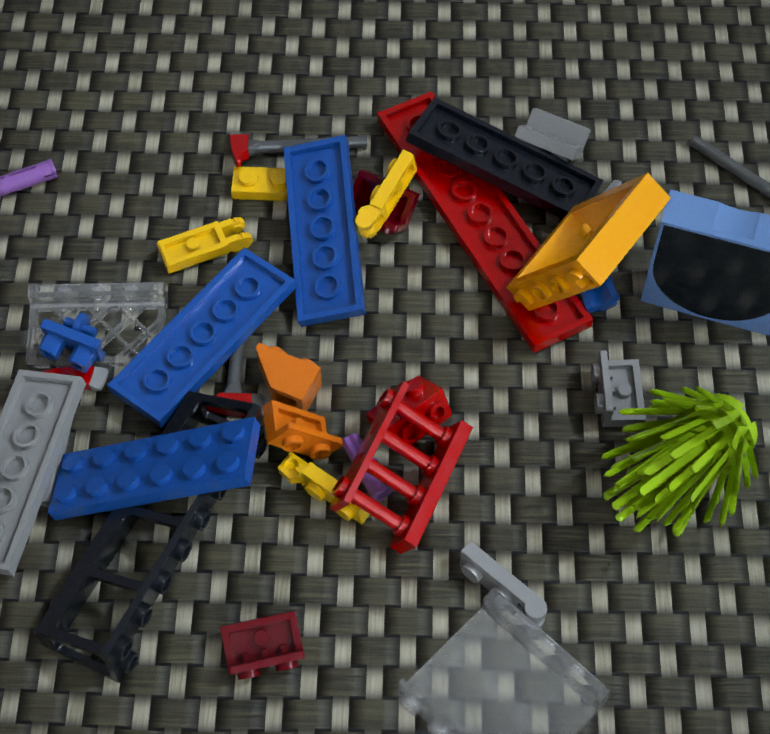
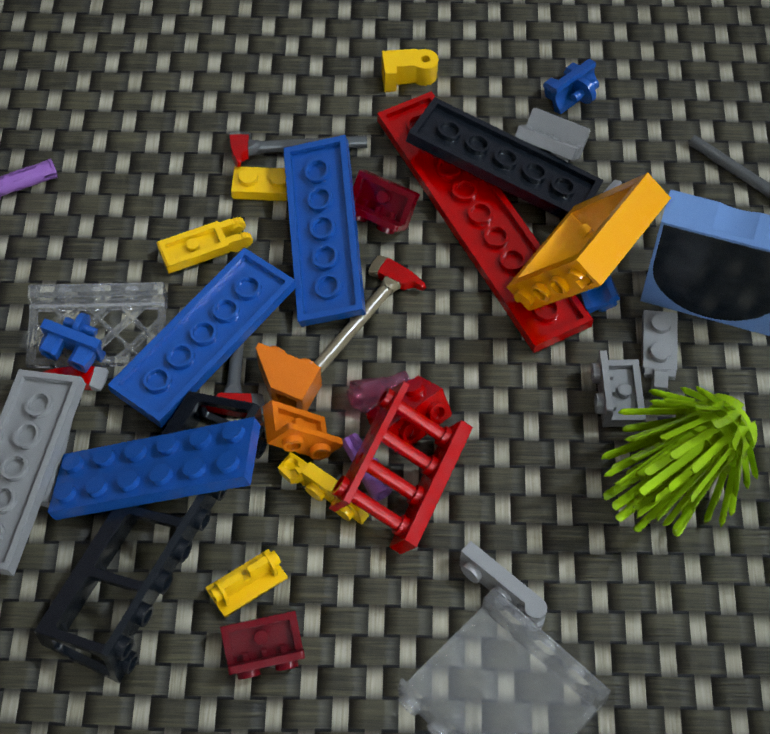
yellow hinge [355,149,417,239] -> none
none -> yellow hinge [205,549,288,617]
none -> dark tan piece [314,255,426,374]
none -> clear pink cone [347,371,410,413]
none -> yellow leg [381,49,439,92]
none -> blue hips [543,59,599,114]
none -> light grey hinge [641,310,678,398]

